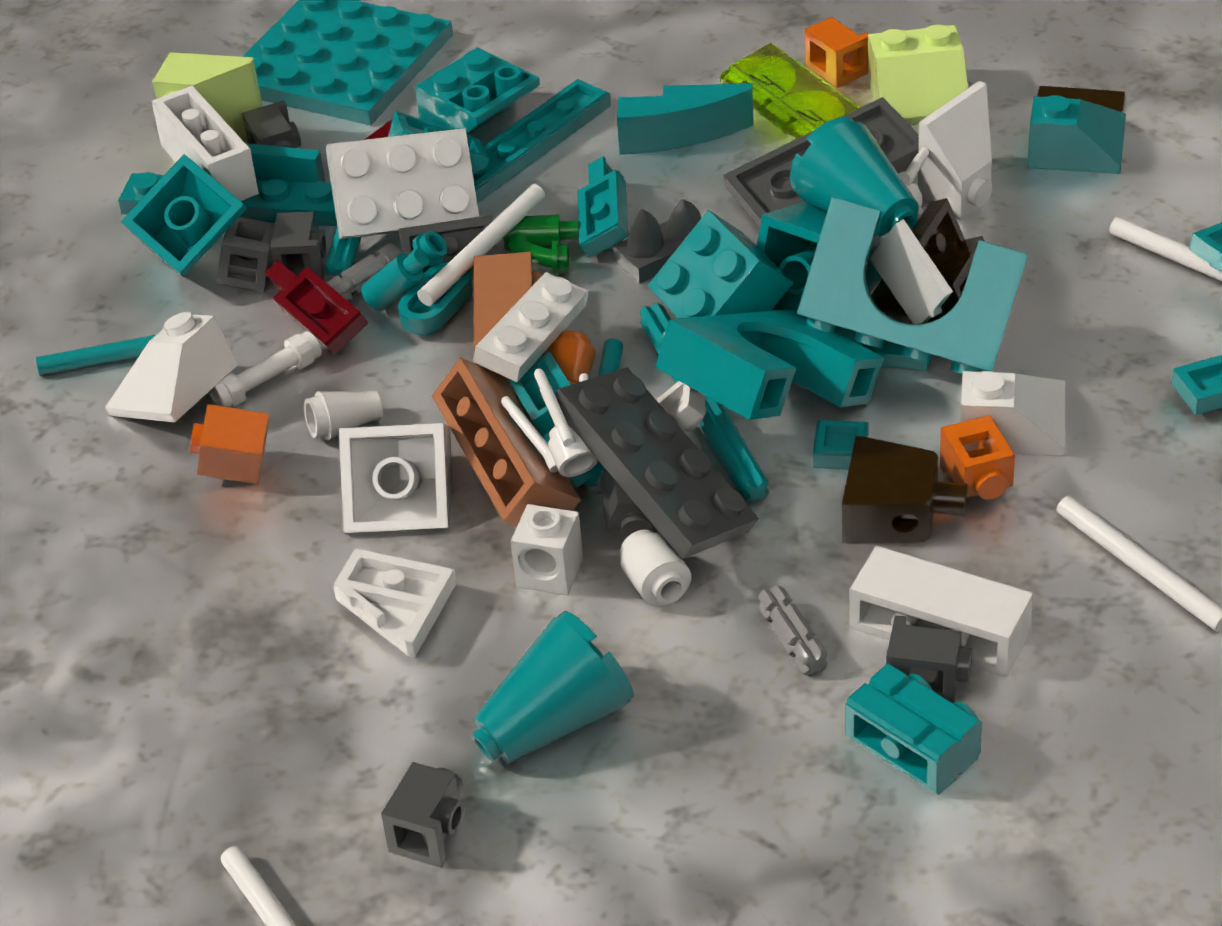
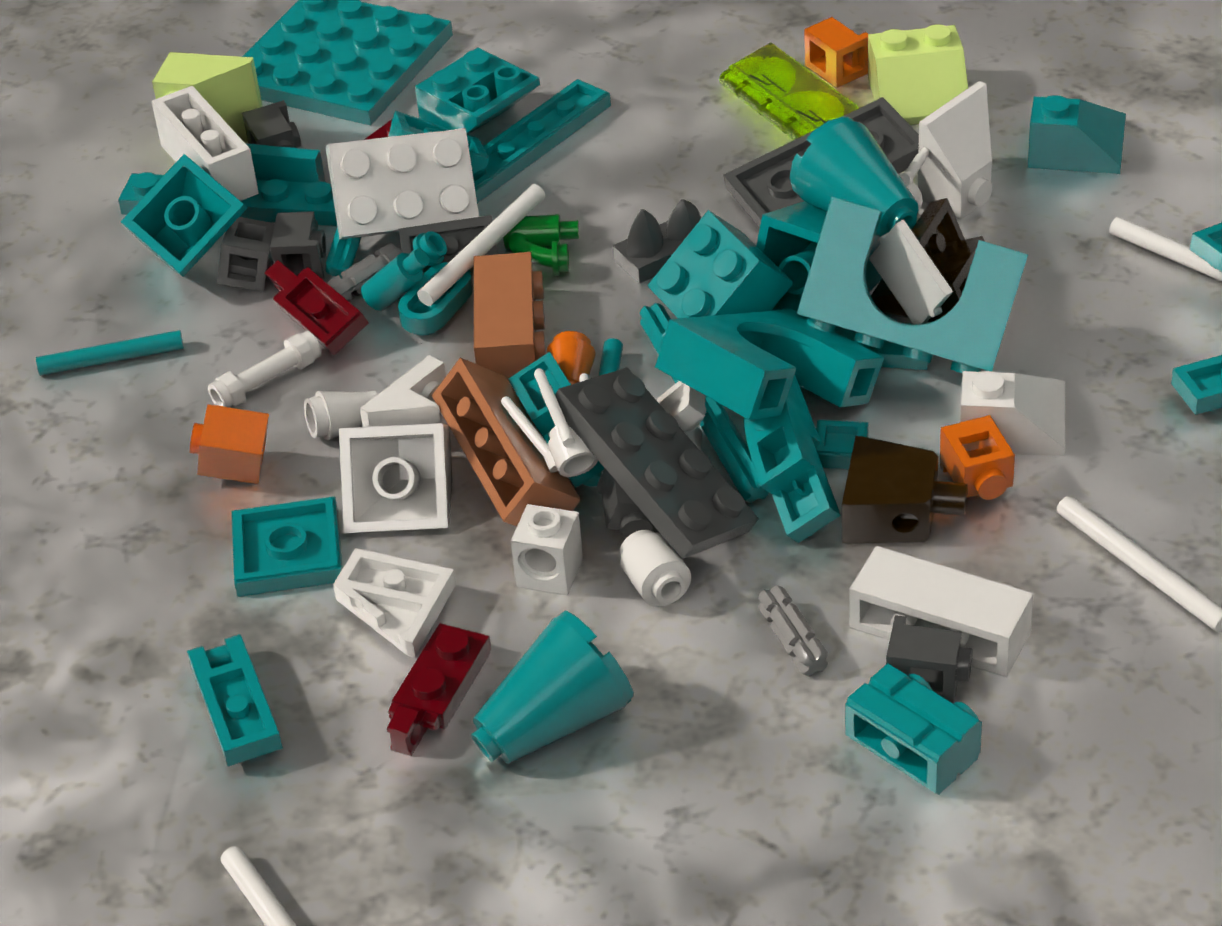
white slope [105,312,238,422] -> none
dark grey brick [381,762,464,868] -> none
white plate [473,272,589,382] -> none
teal hinge [577,156,629,258] -> none
teal slope [617,83,754,155] -> none
dark brown sticker [1037,86,1125,112] -> none
none -> teal plate [187,634,283,767]
none -> teal tile [232,496,343,597]
none -> white slope [360,355,446,427]
none -> dark red hinge [387,623,491,756]
none -> teal slope [743,374,841,543]

